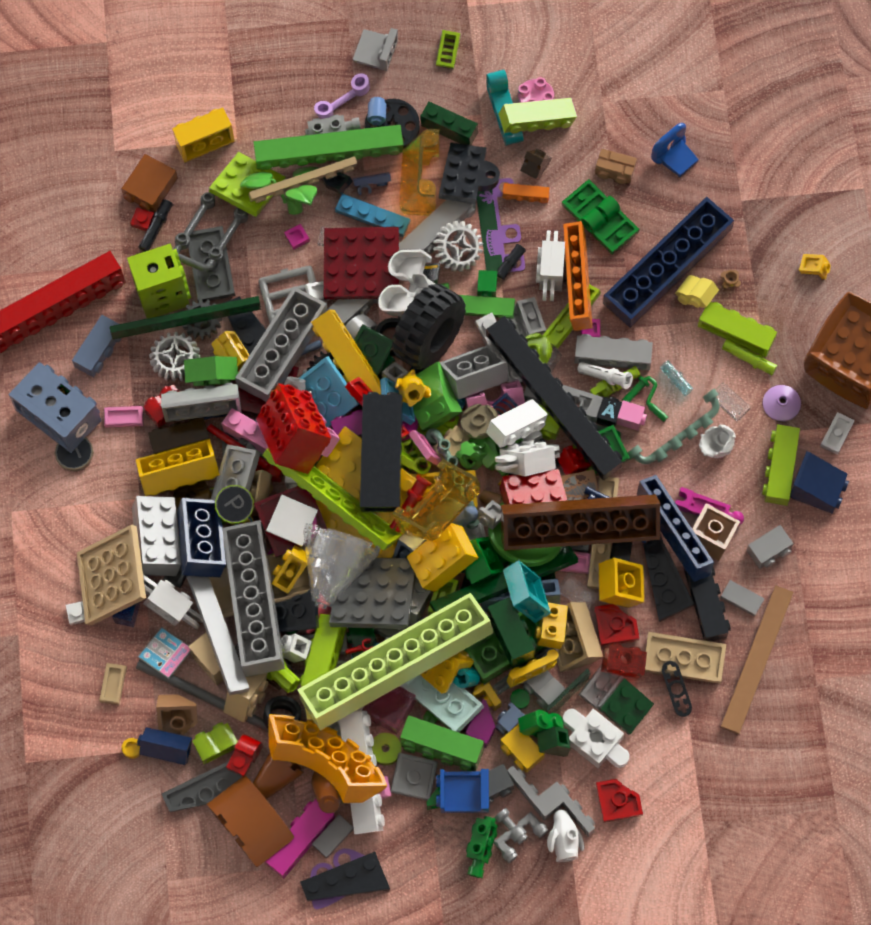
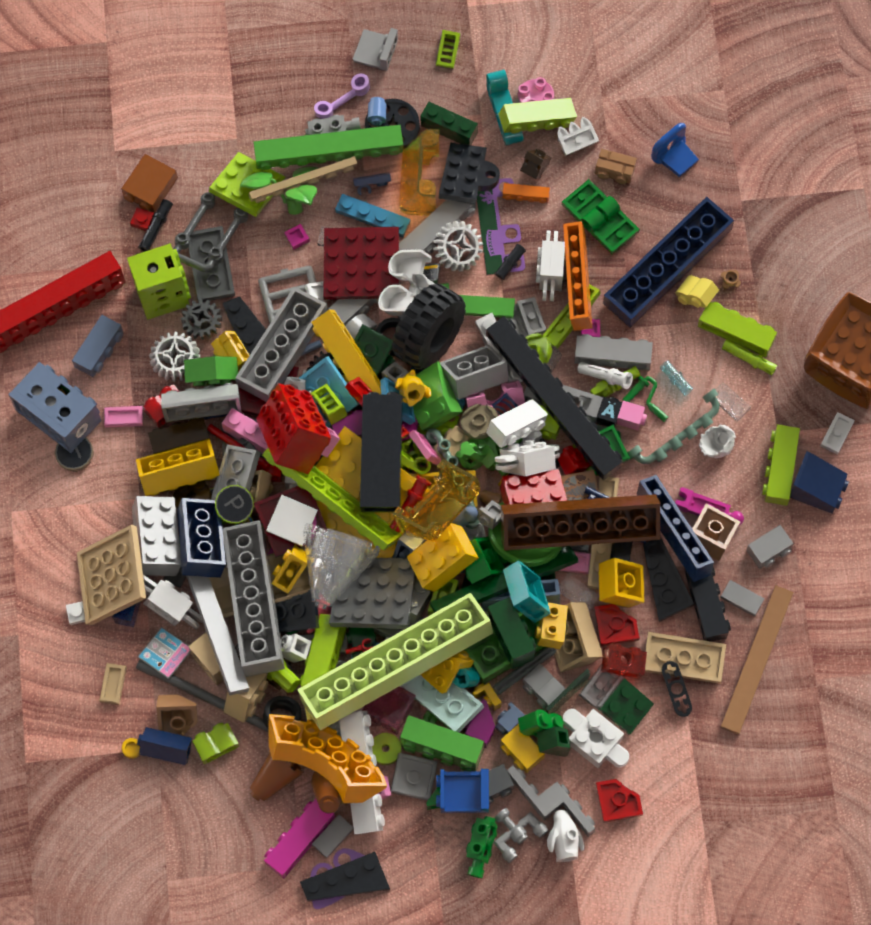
dark green tile [109,296,261,340] -> none
dark grey wing [161,761,242,812] -> none
yellow brick [172,107,235,163] -> none
dark orange panel [207,776,294,867] -> none
red brick [226,734,263,777] -> none
black bracket [321,164,353,194] -> none
green brick [477,270,497,297] -> none
yellow plate [507,649,559,688] -> none
green tile [510,689,530,710] -> none
lavender dish [763,385,801,421] -> none
yellow bracket [799,254,831,279] -> none
none -> lime slope [311,384,347,424]
none -> white plate [558,117,599,156]

